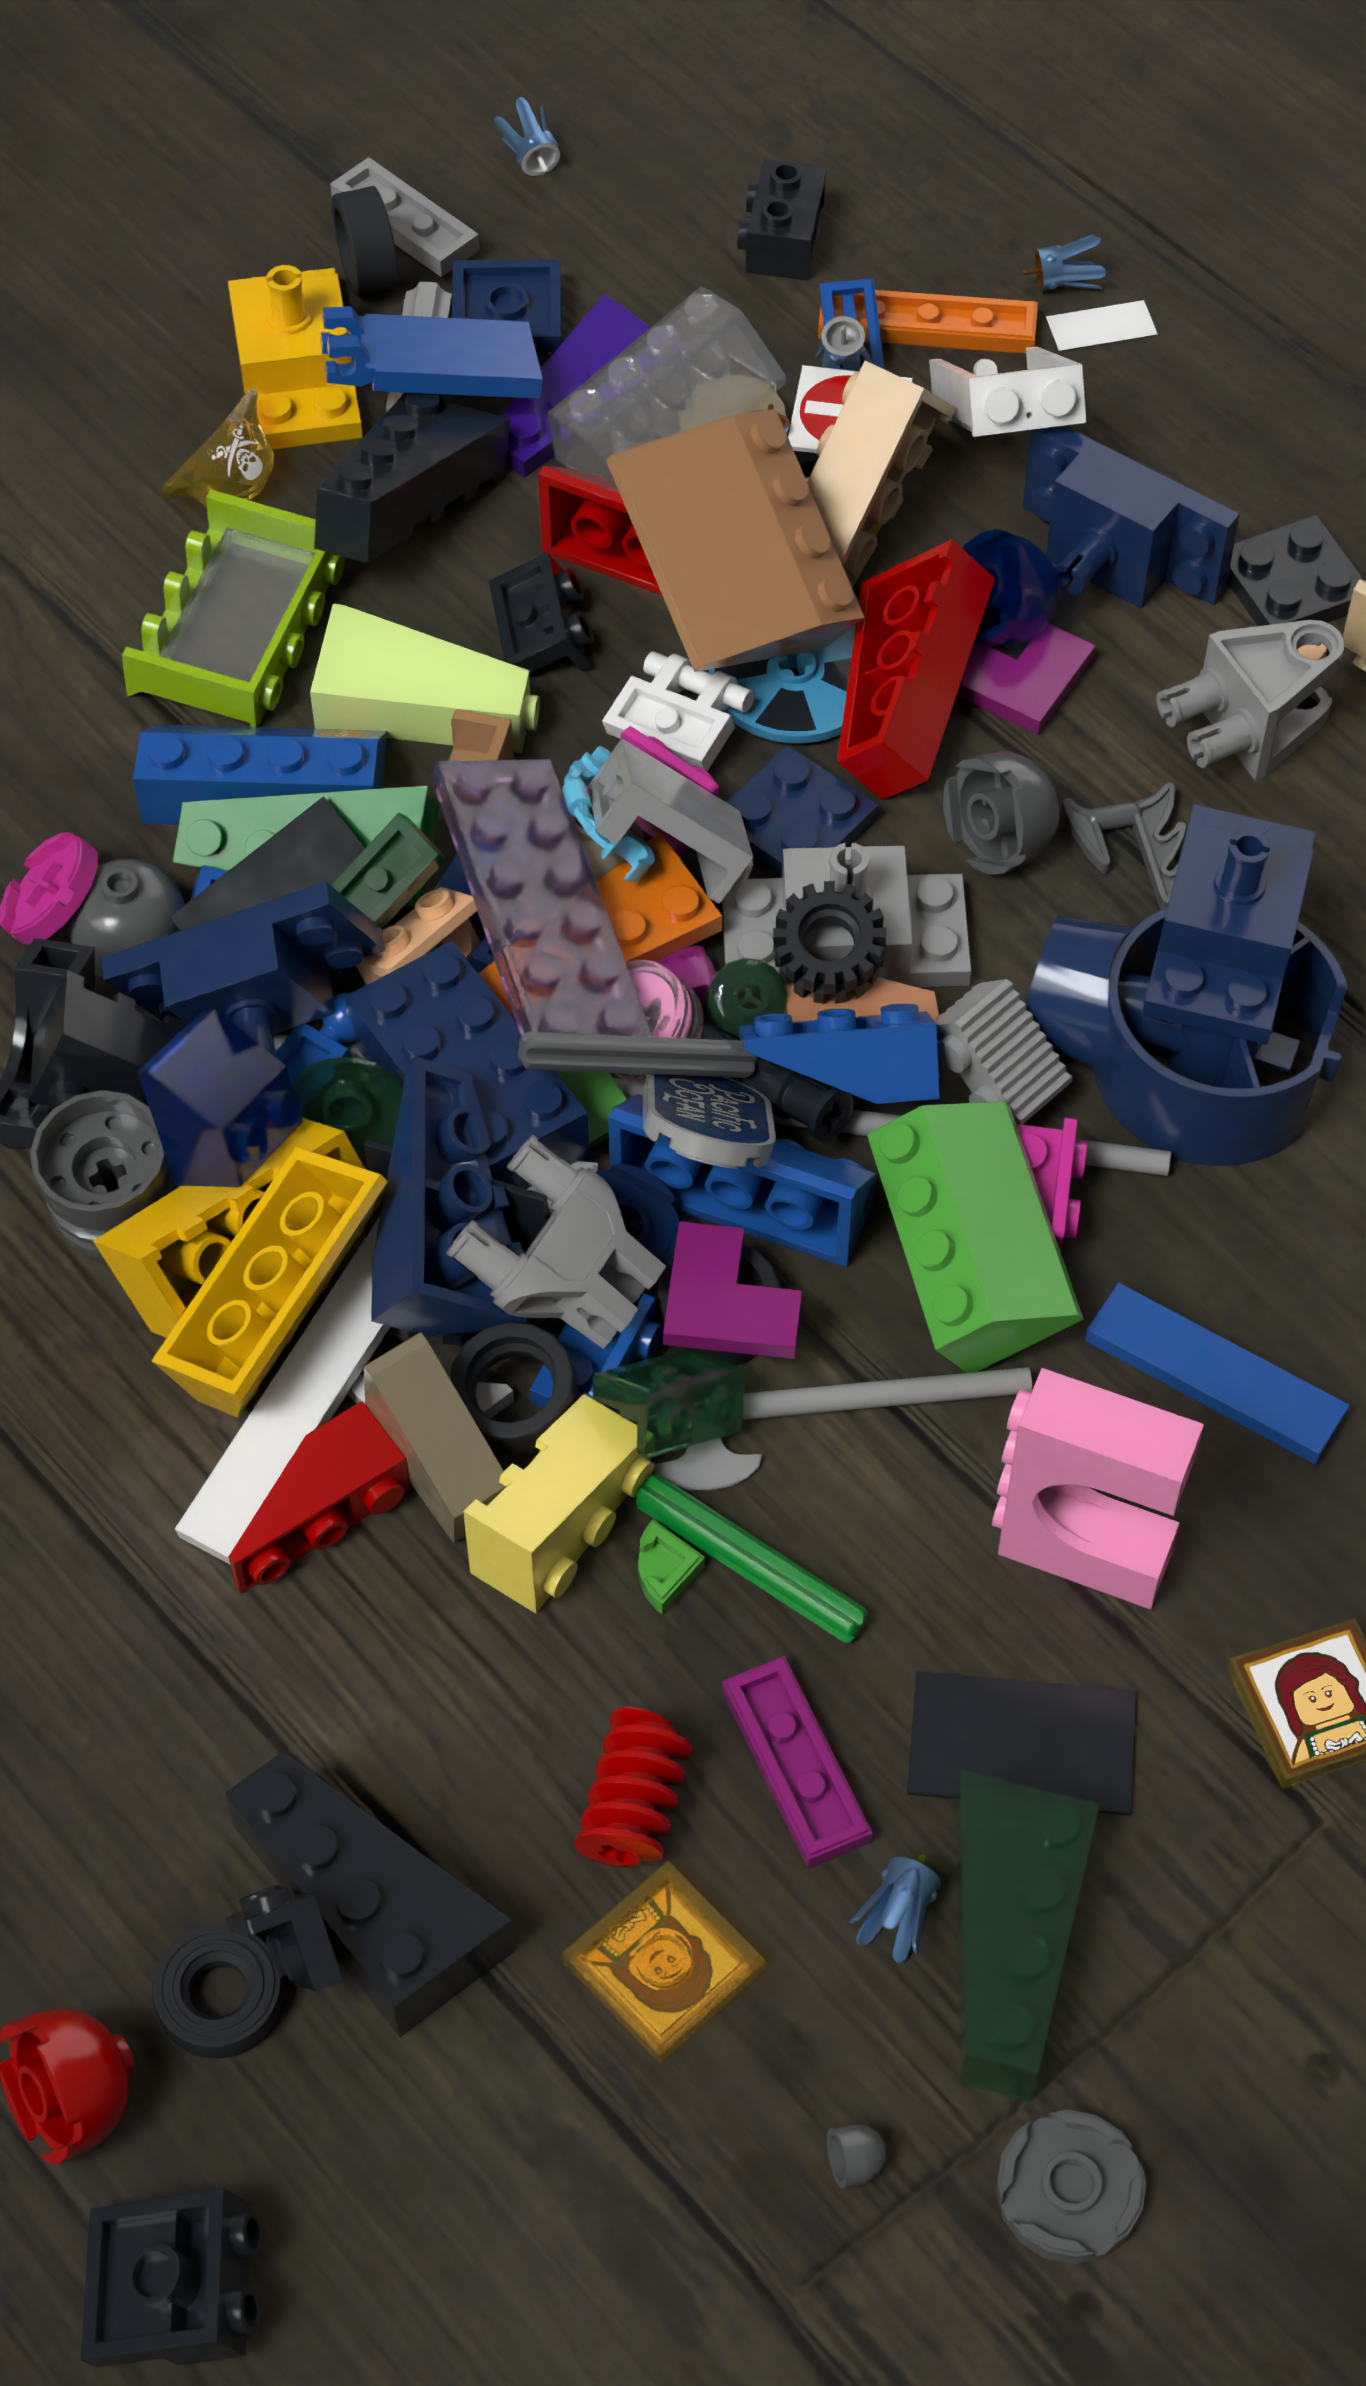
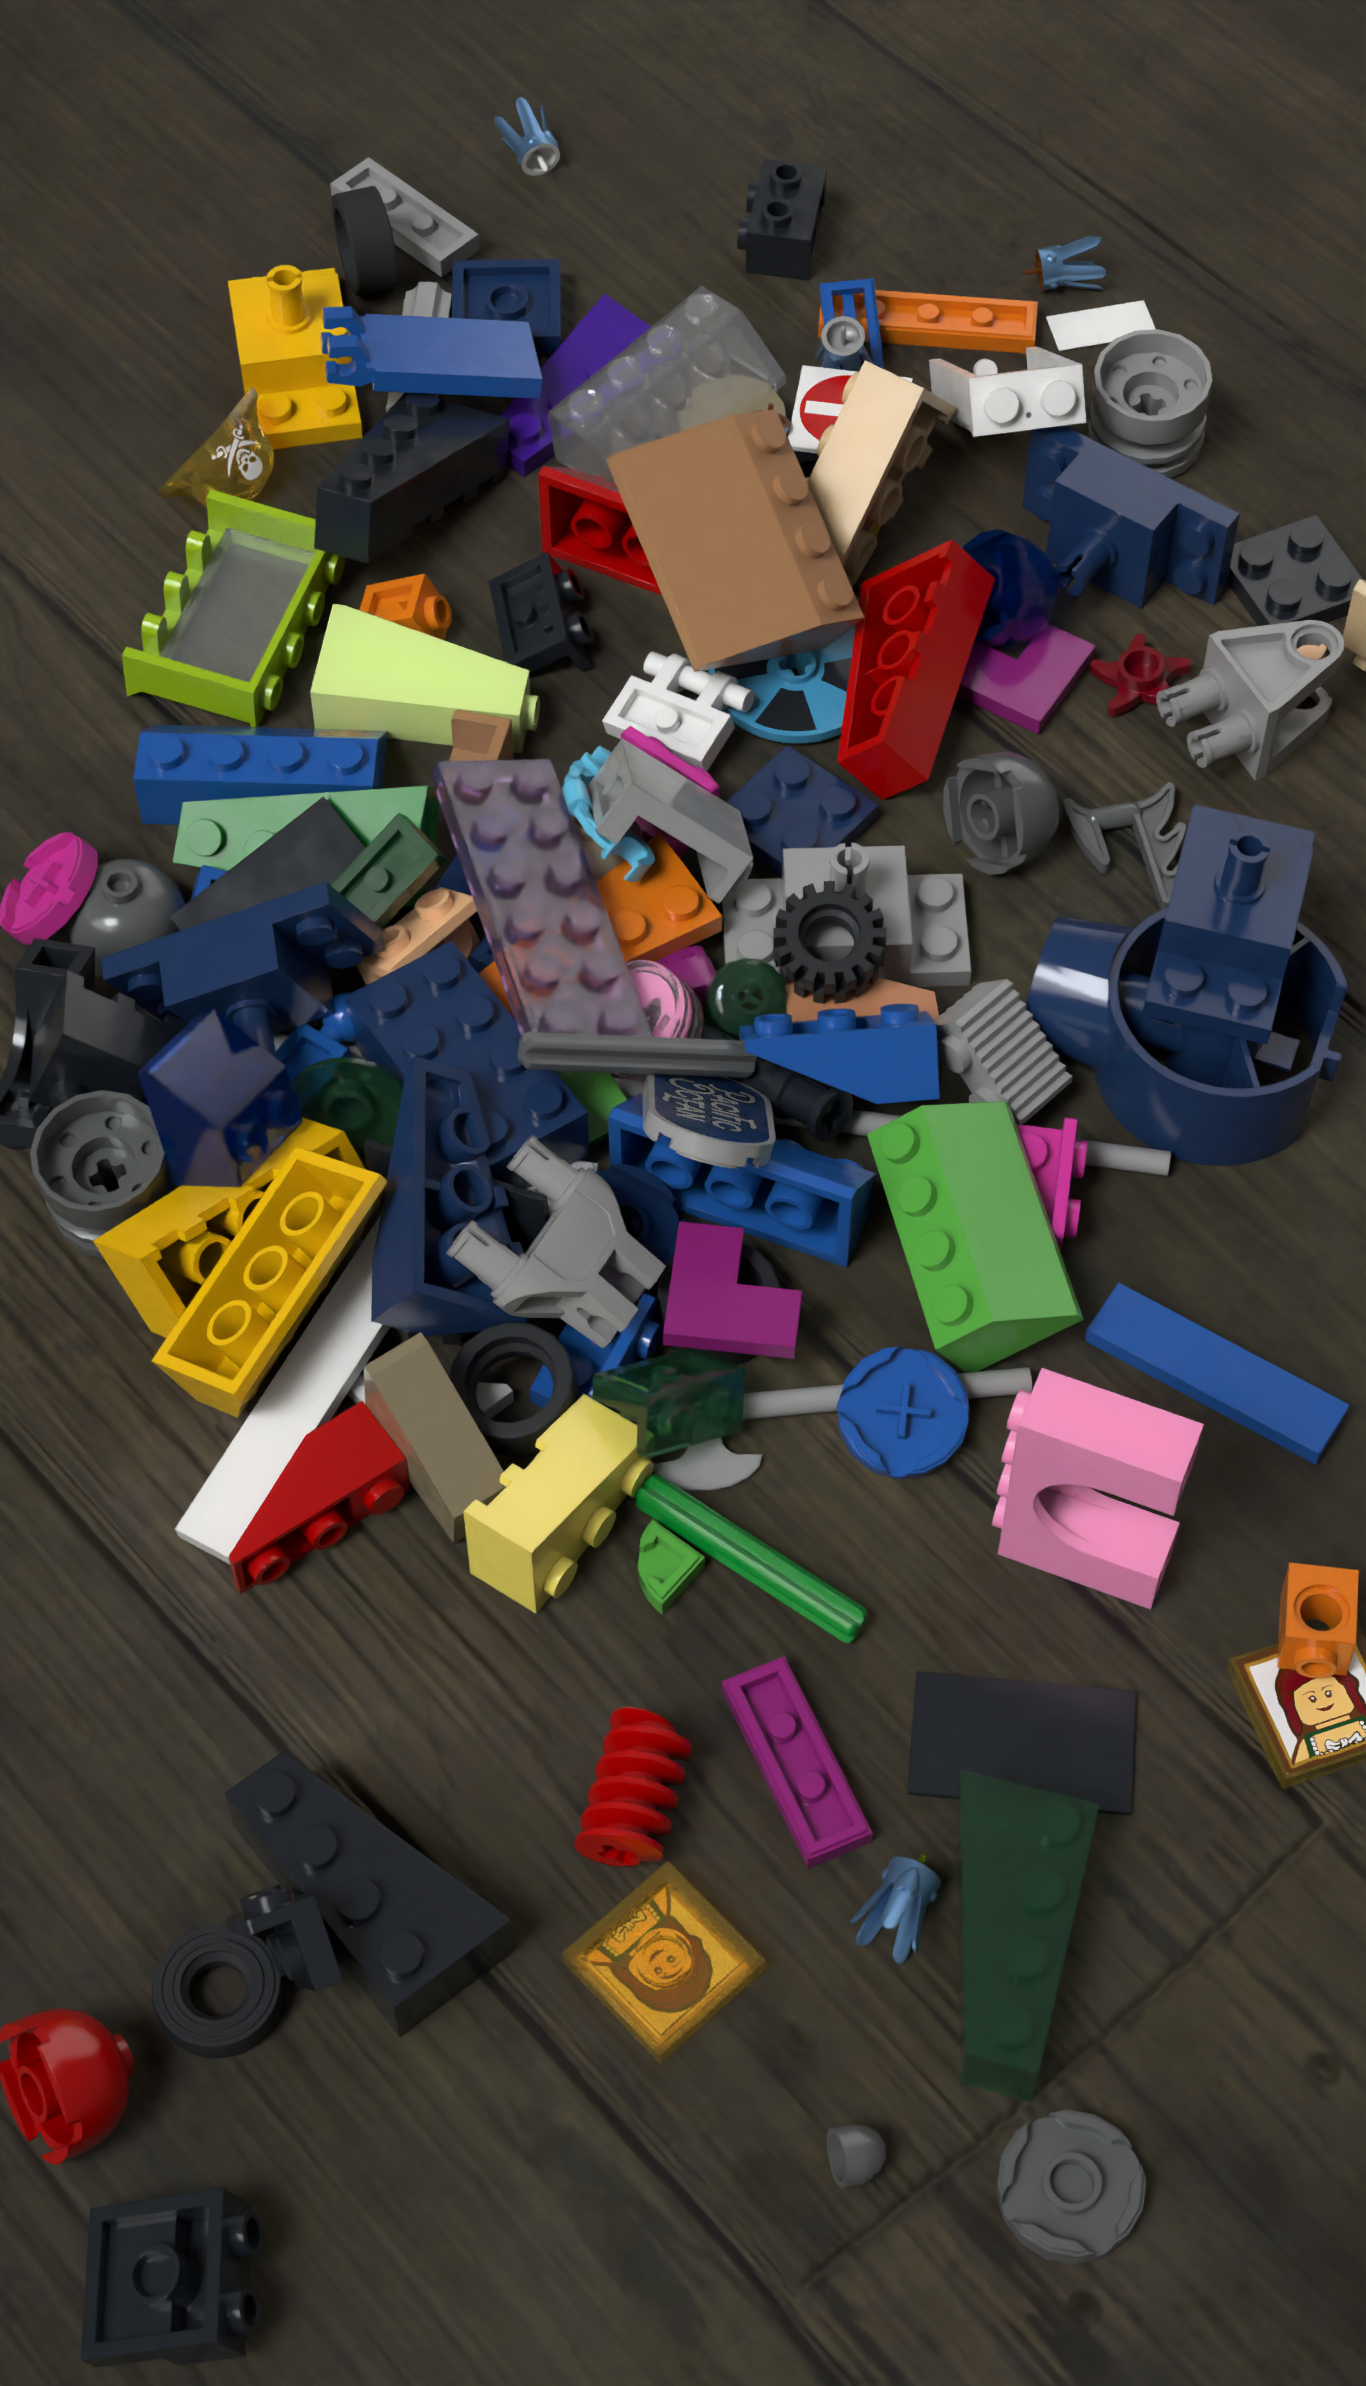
none -> orange bracket [360,574,452,640]
none -> blue tile [836,1347,969,1480]
none -> light grey wheel [1088,329,1213,478]
none -> dark red animal [1090,633,1192,717]
none -> orange brick [1277,1562,1359,1678]

